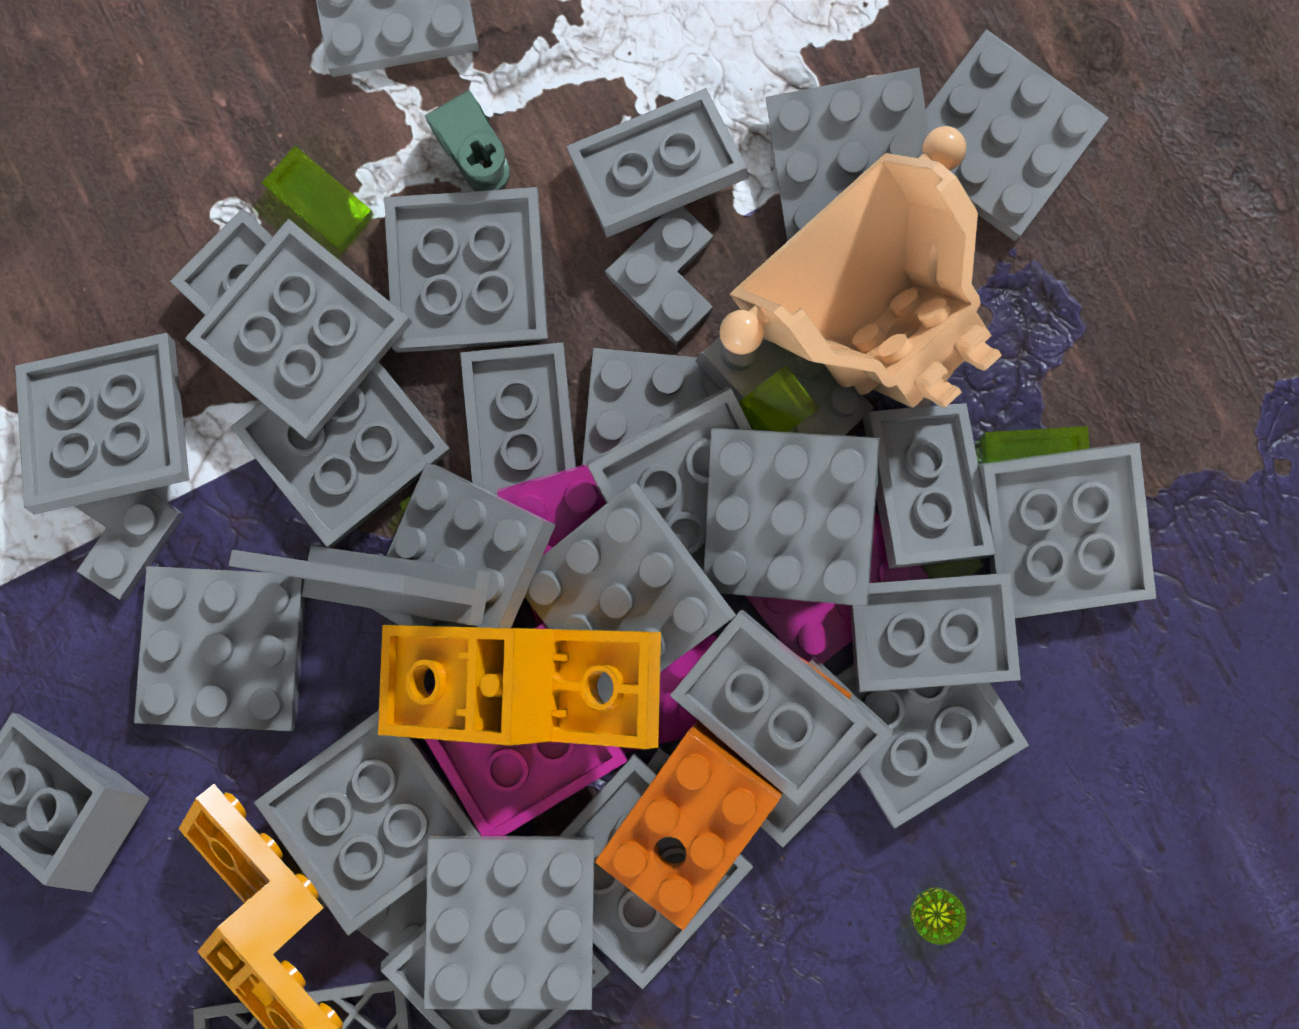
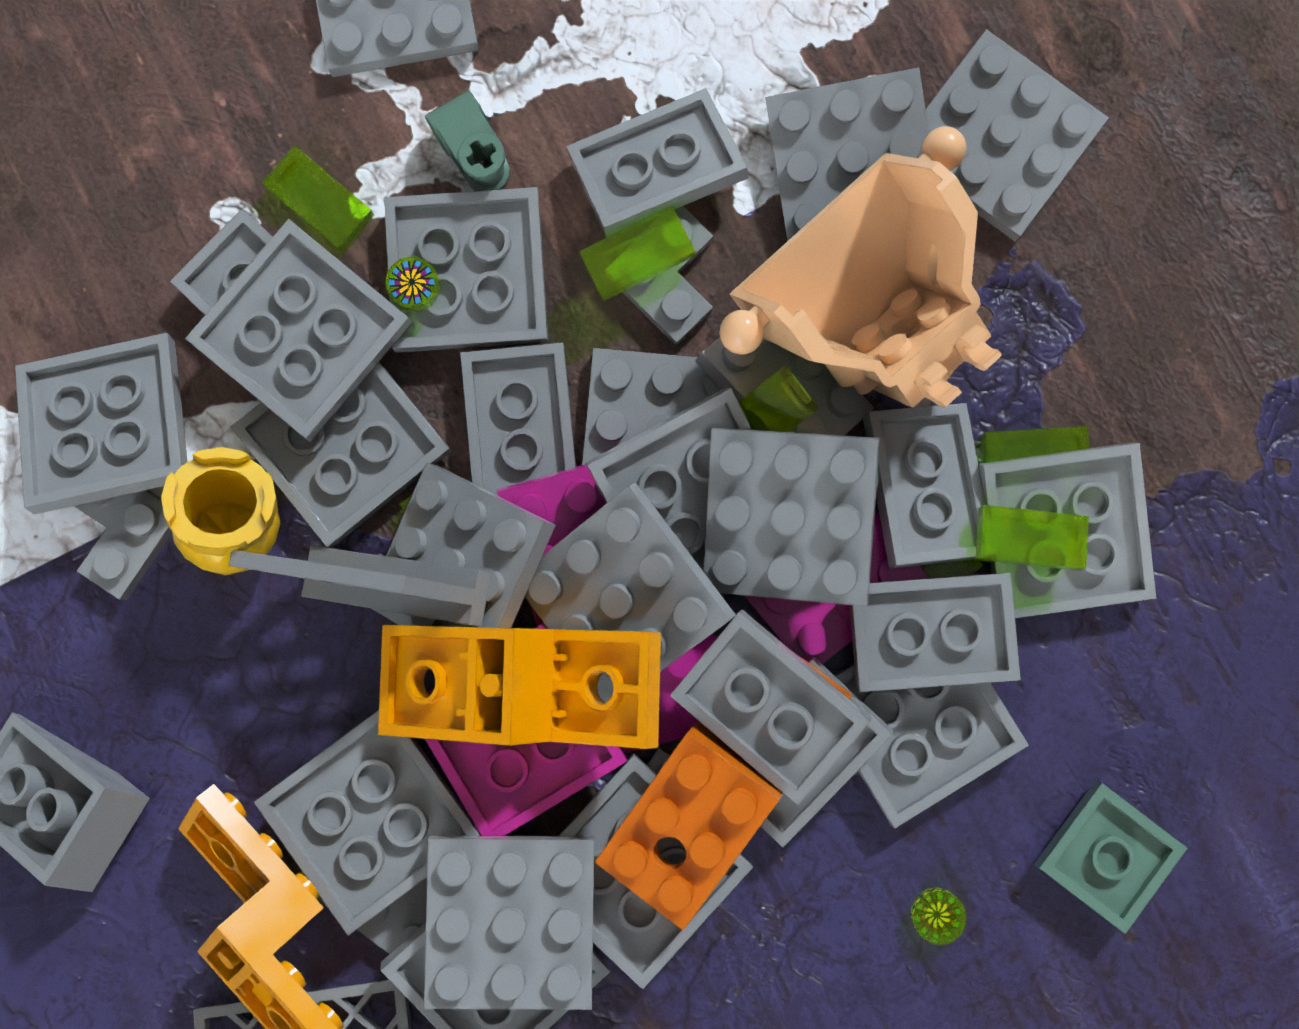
light grey plate [134,566,306,731] -> none
none -> yellow tile [161,447,280,576]
none -> tile [386,256,440,312]
none -> clear neon green tile [579,206,696,301]
none -> clear neon green tile [975,505,1089,571]
none -> sand green plate [1034,781,1188,934]

